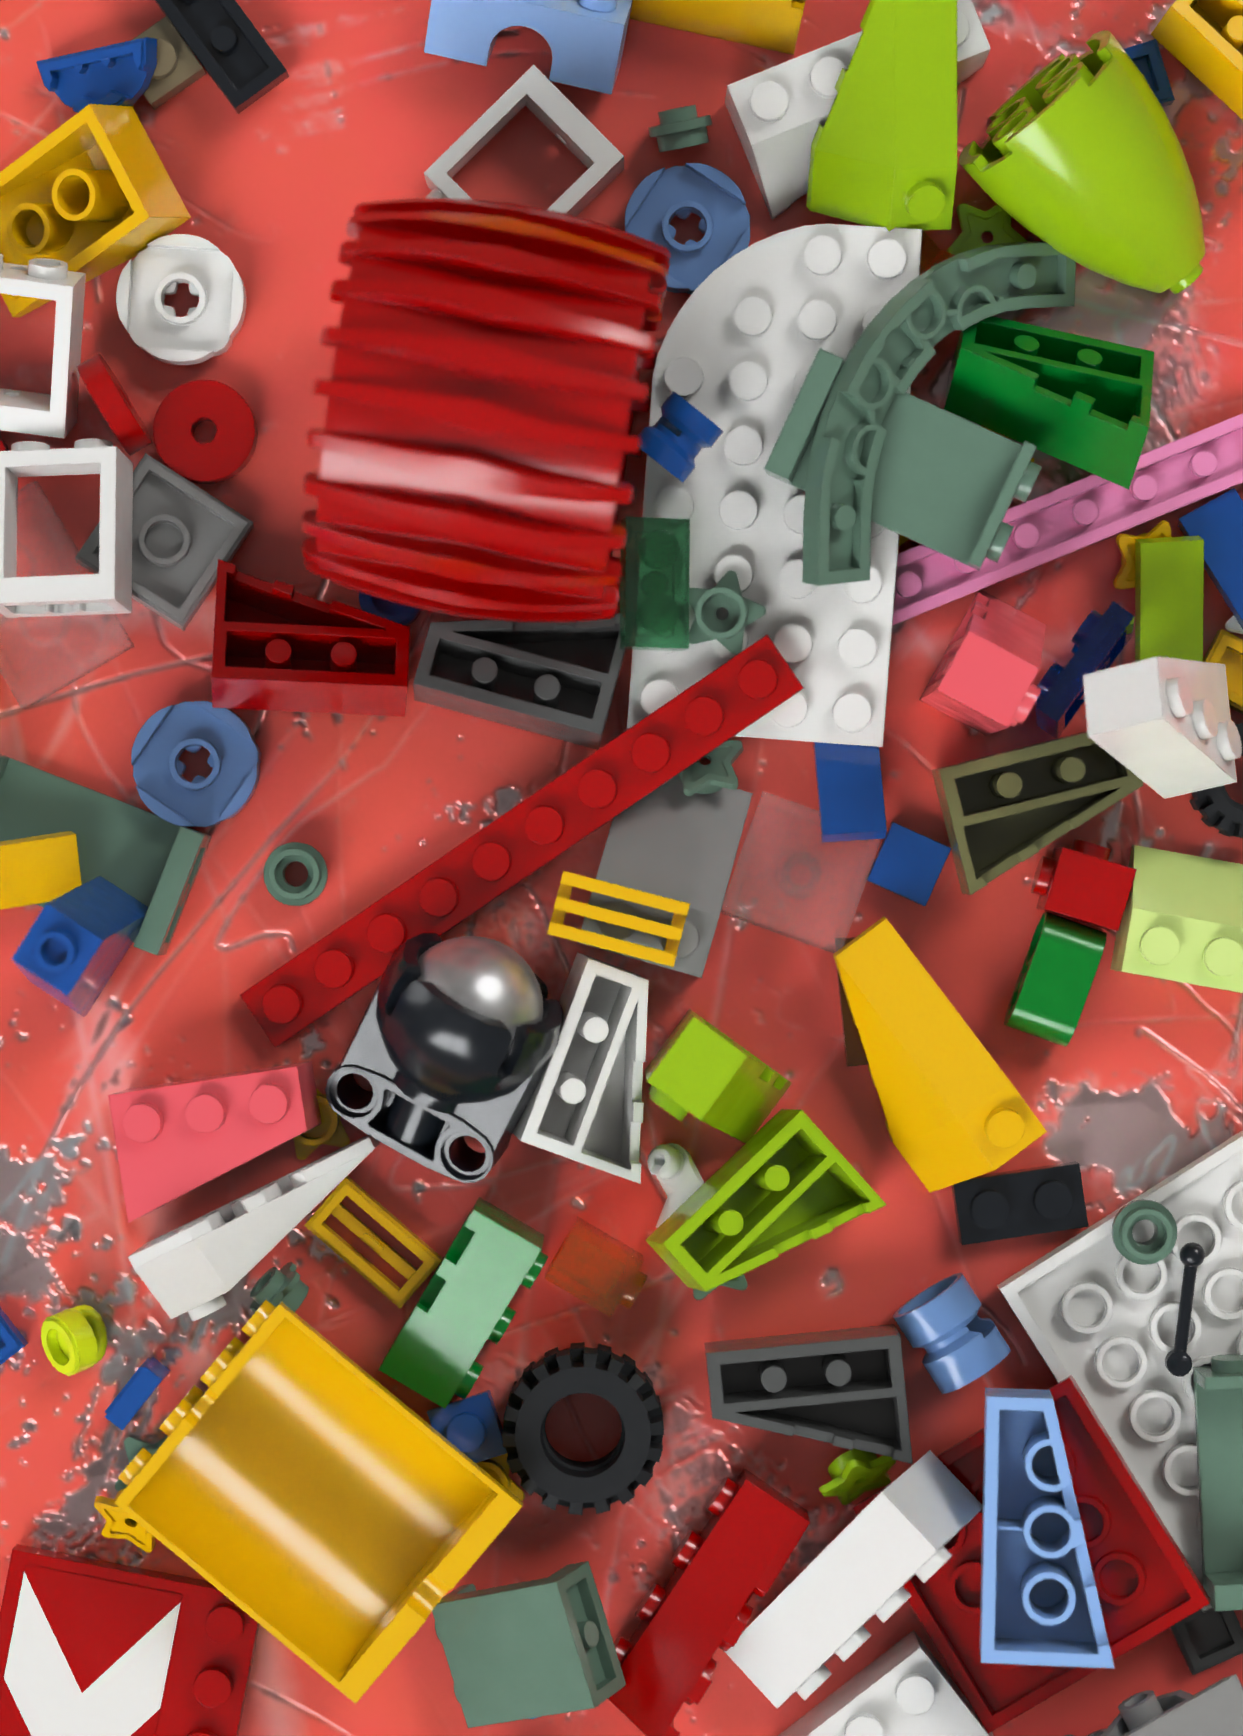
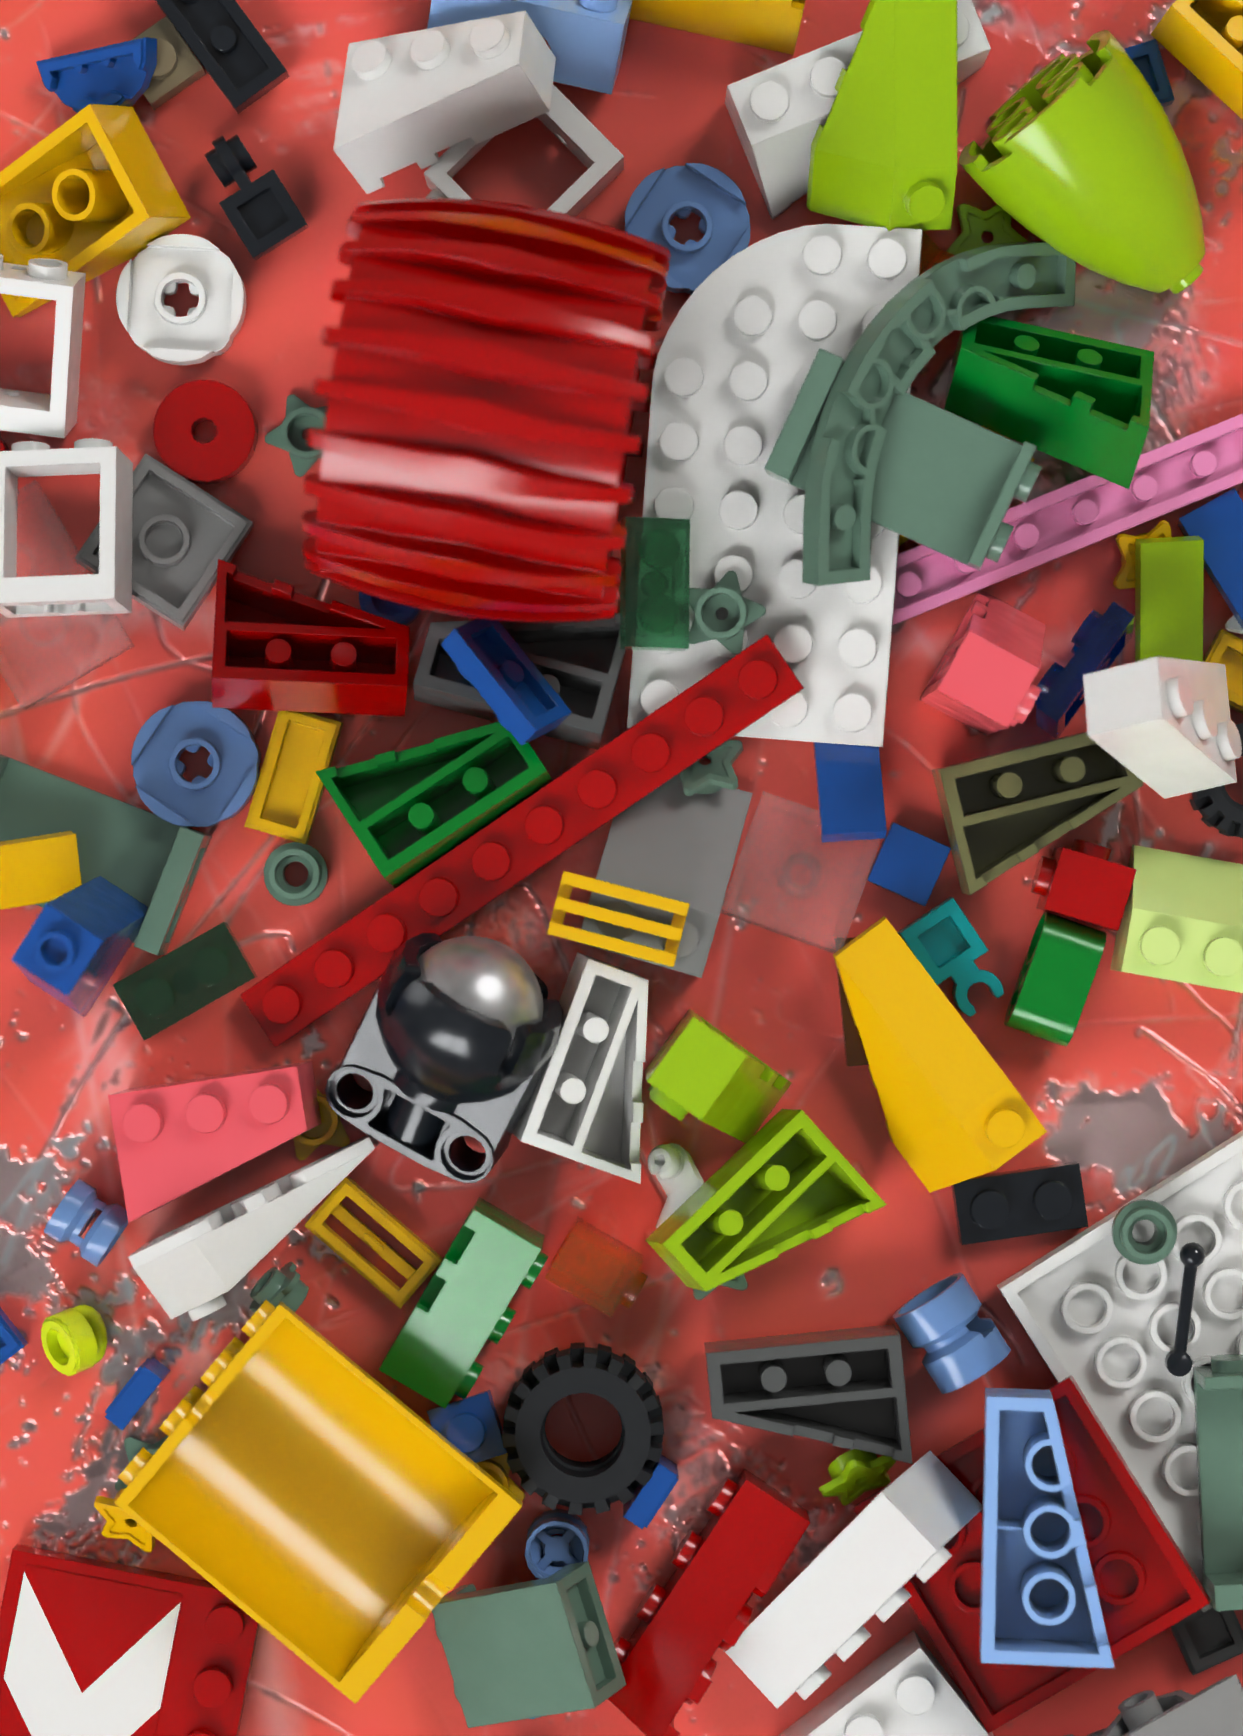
red piece [77,353,153,456] -> none
blue wheel [637,391,723,483] -> none
sand green plate [648,105,712,152] -> none
none -> medium blue wheel [44,1179,128,1267]
none -> clear green plate [113,922,258,1040]
none -> black plate [204,134,309,261]
none -> yellow tile [244,711,343,844]
none -> sand green plate [265,394,327,477]
none -> green wedge [315,721,553,888]
none -> white wedge [333,10,556,194]
none -> blue plate [440,619,572,746]
none -> medium blue wheel [525,1509,589,1579]
none -> blue tile [623,1454,679,1529]
none -> teal plate [898,897,1004,1017]

